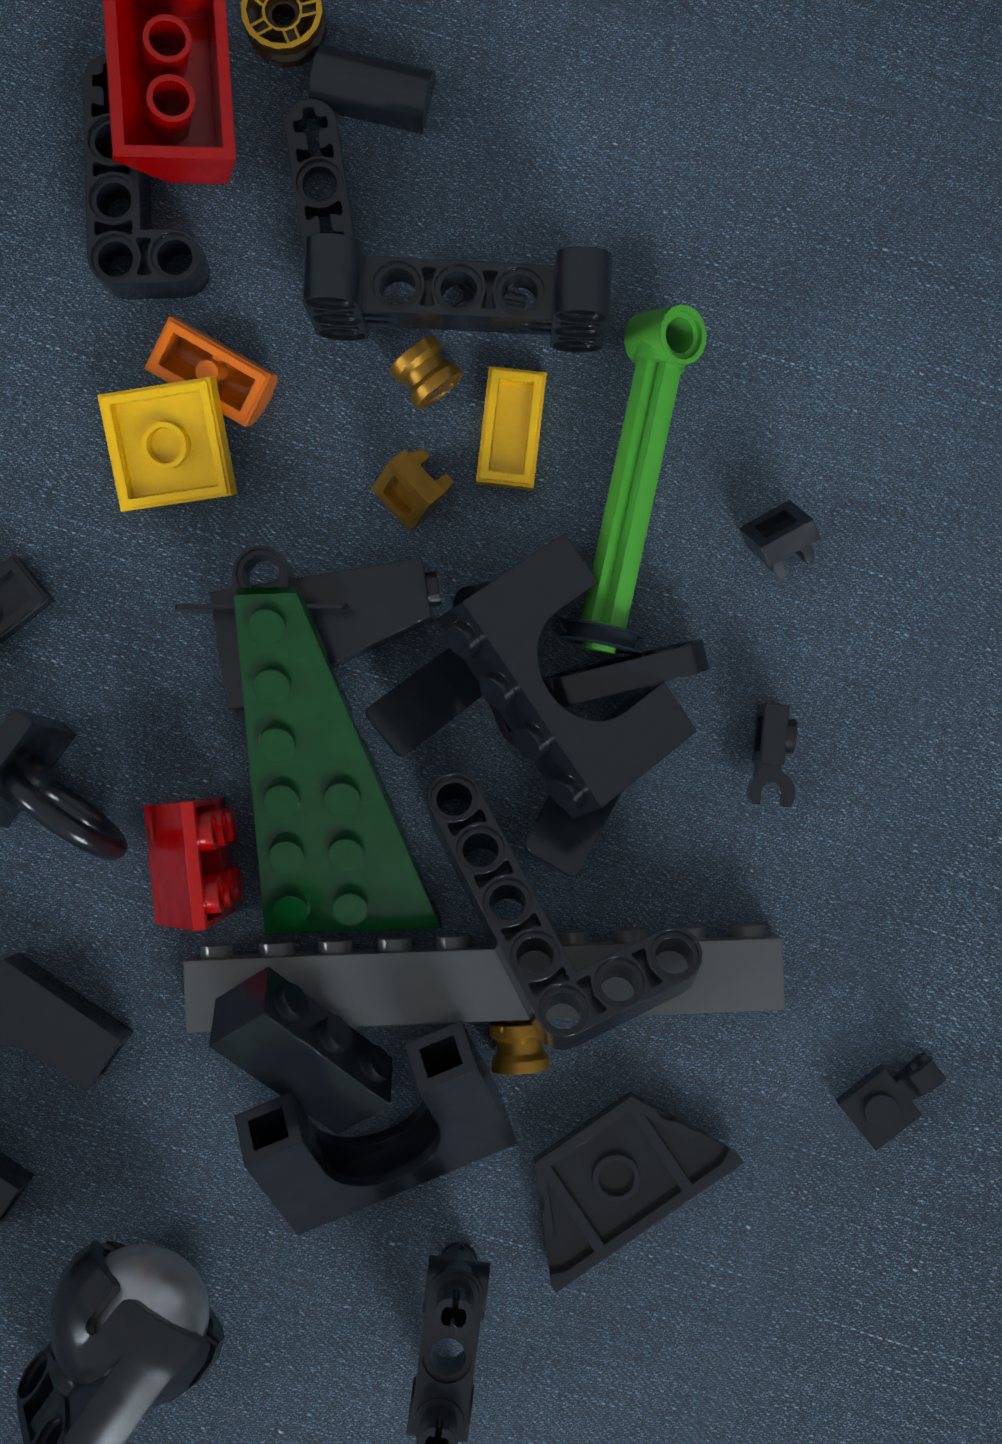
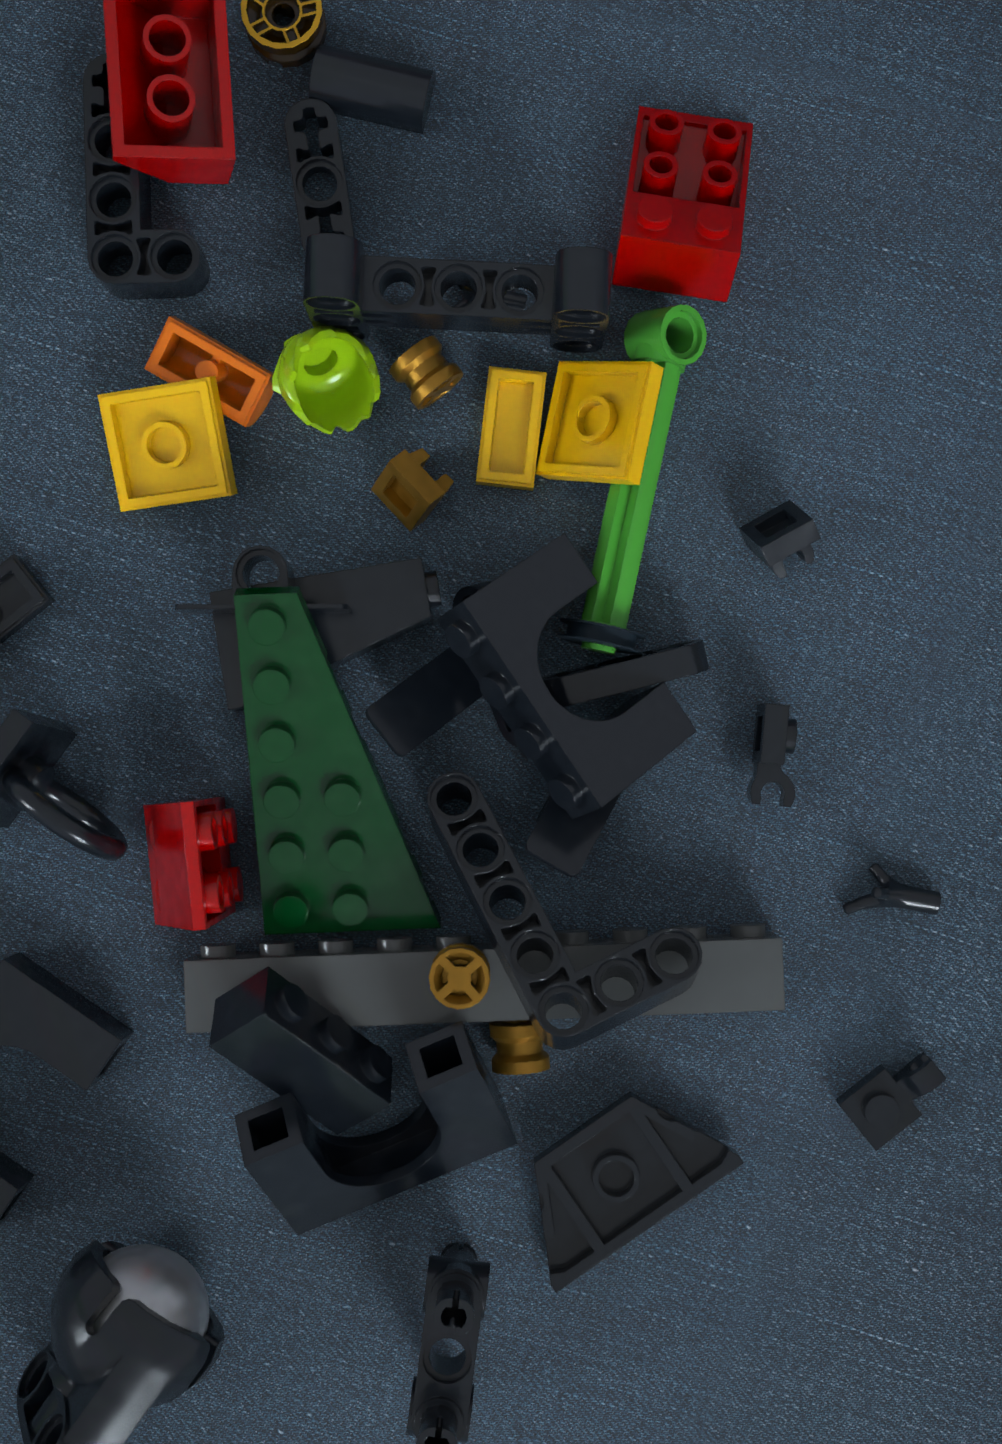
none -> lime hair [272,326,381,435]
none -> pearl gold wheel [429,942,490,1010]
none -> yellow tile [535,361,664,485]
none -> red slope [612,106,753,302]
none -> black bar [843,863,941,915]

